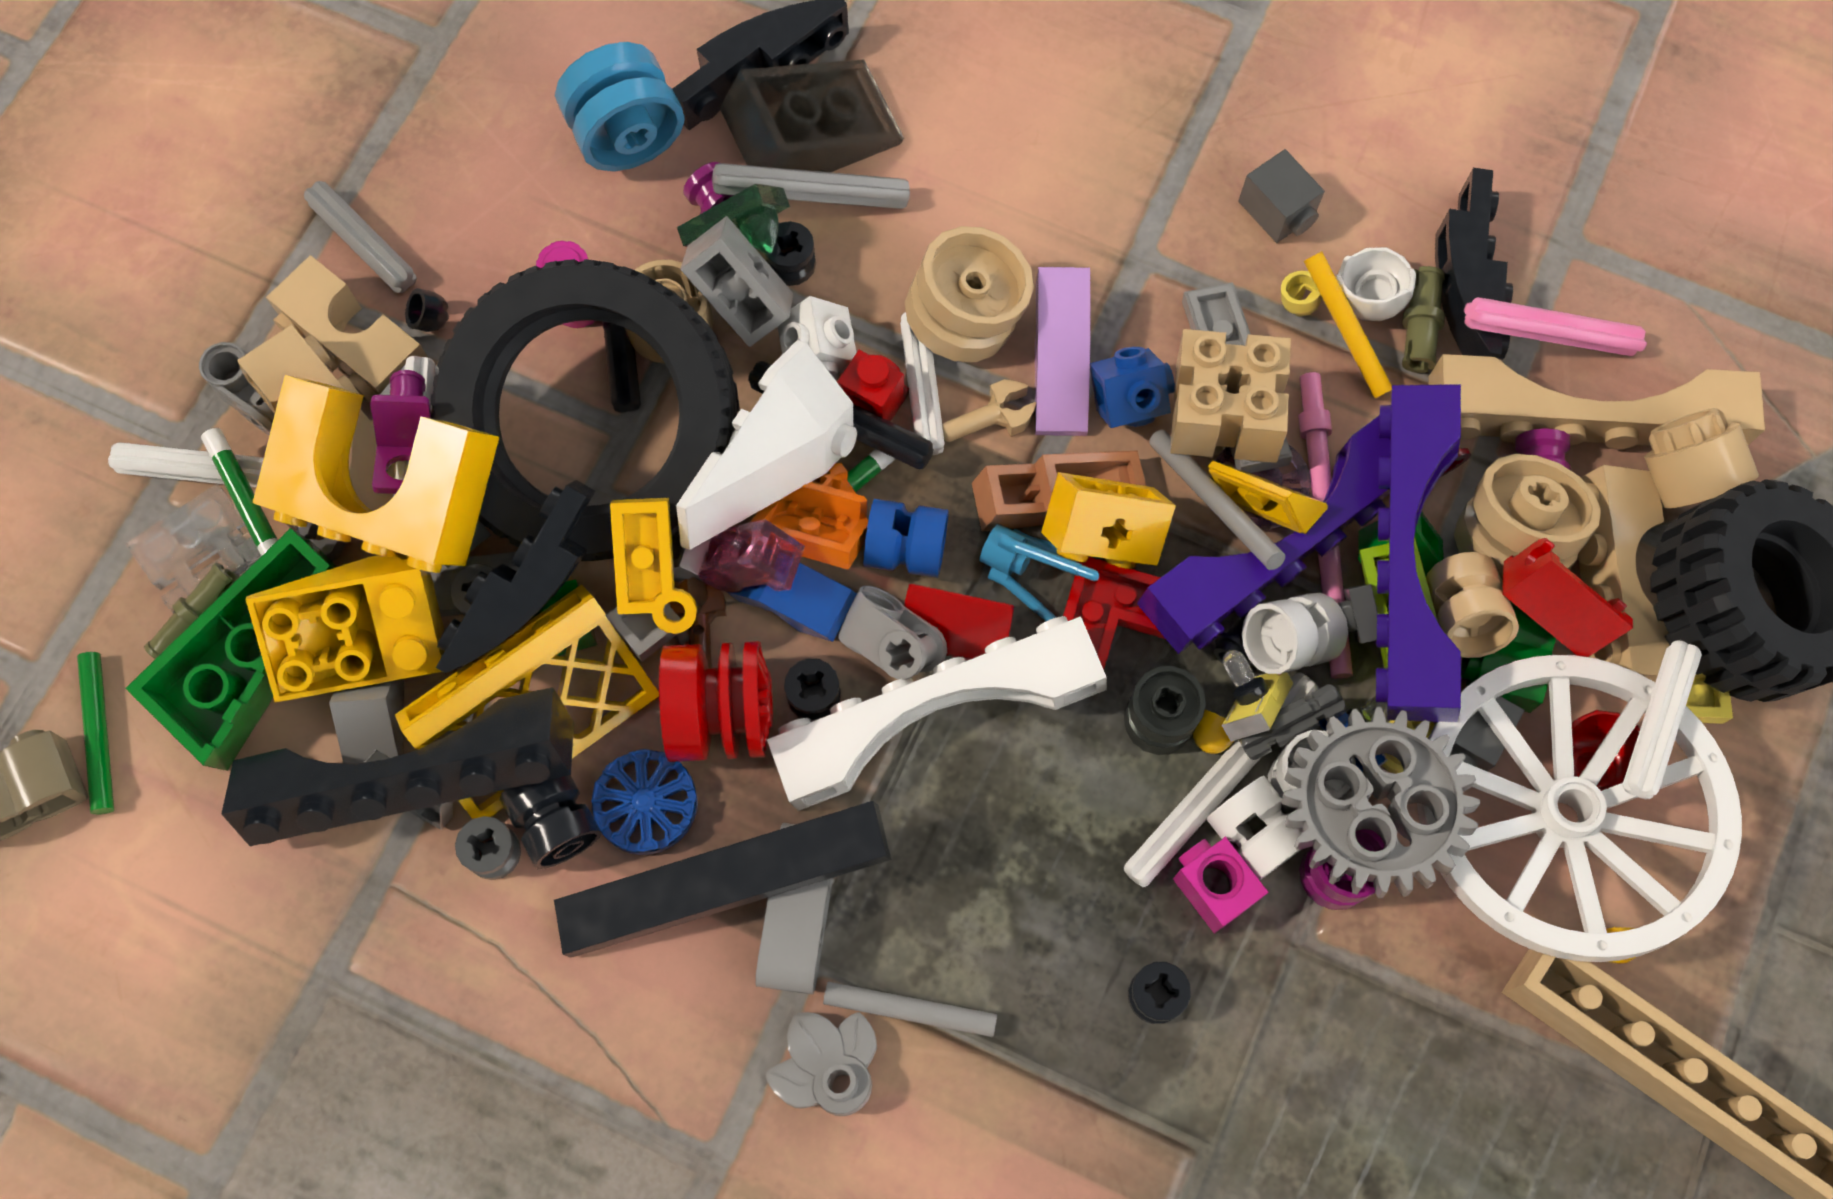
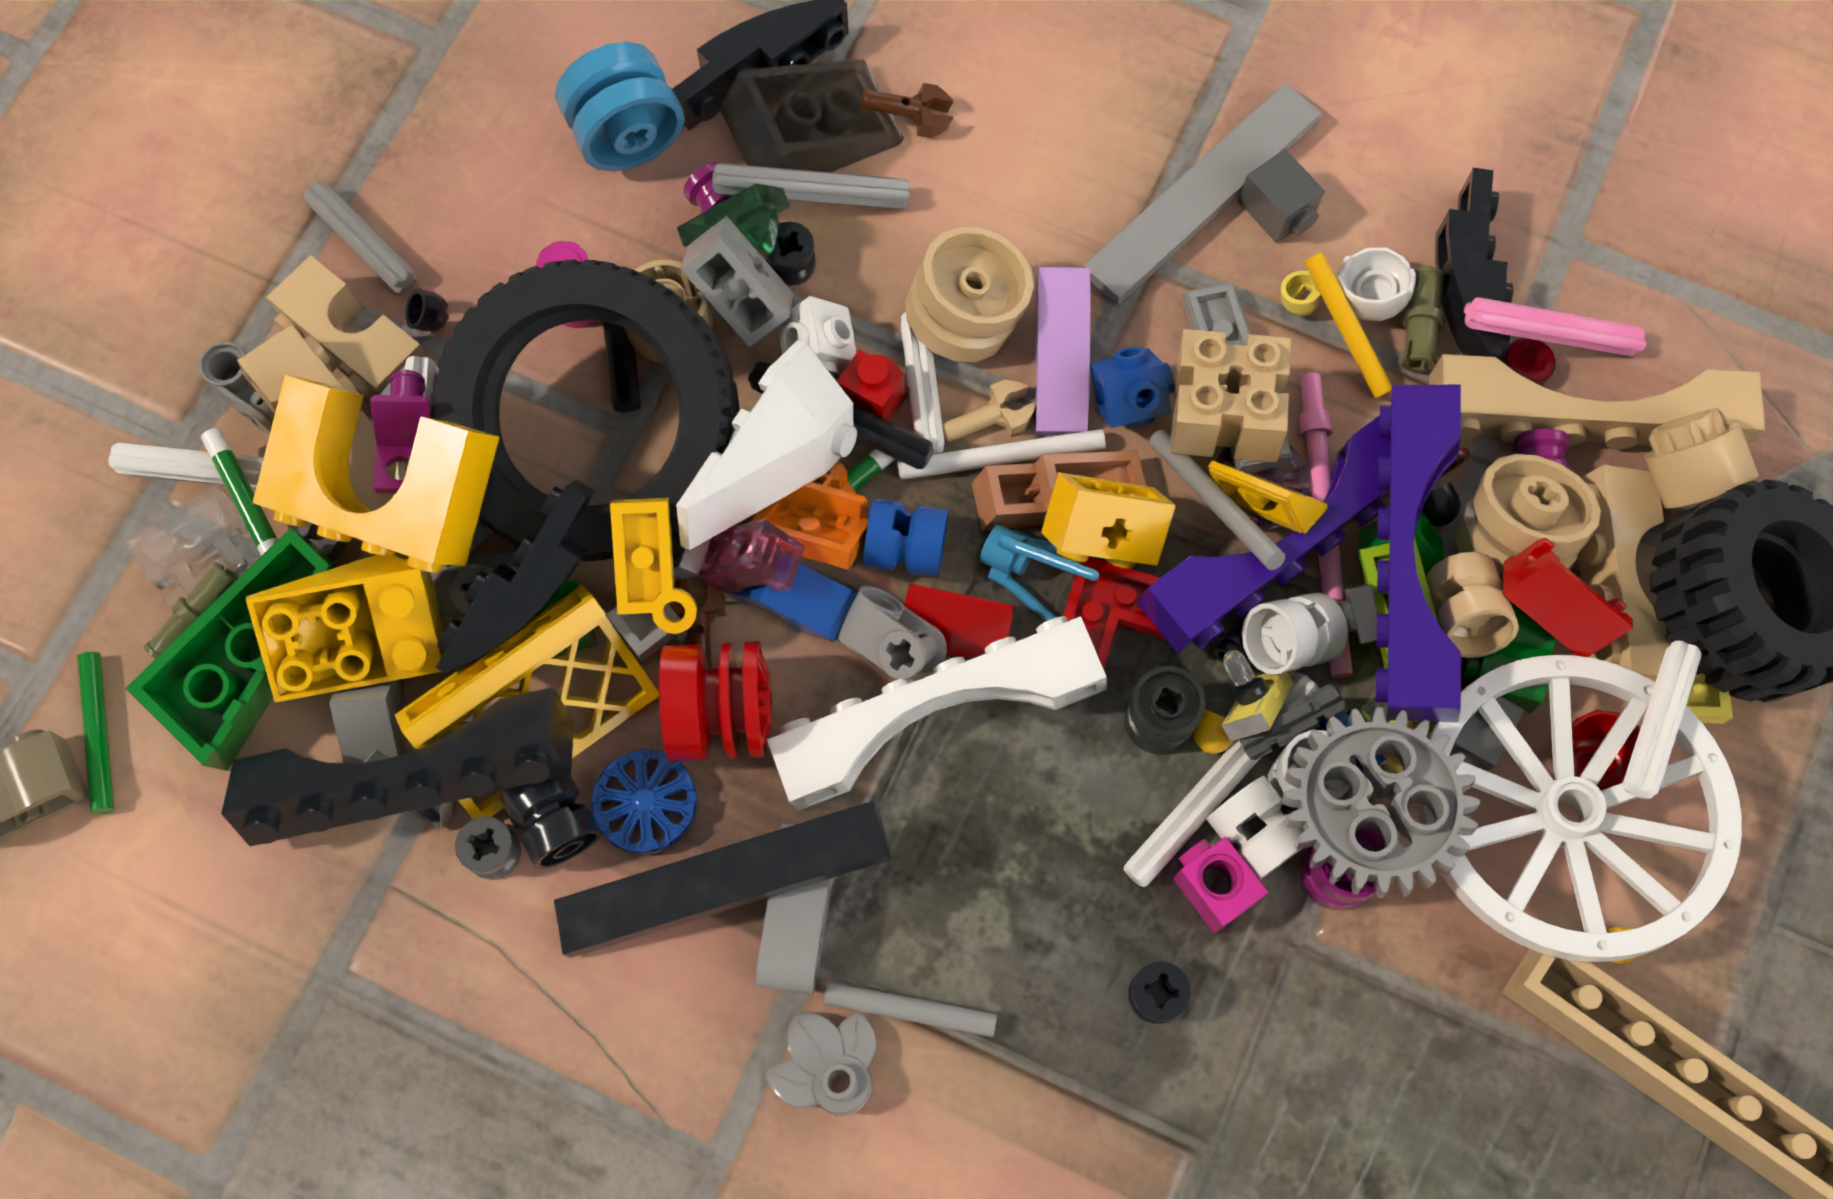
black wheel [784,659,841,722] -> none
none -> reddish brown bar [860,83,954,138]
none -> white bar [897,429,1106,480]
none -> light grey tile [1083,83,1322,306]
none -> black hinge [1422,482,1461,526]
none -> dark red tile [1500,338,1556,387]

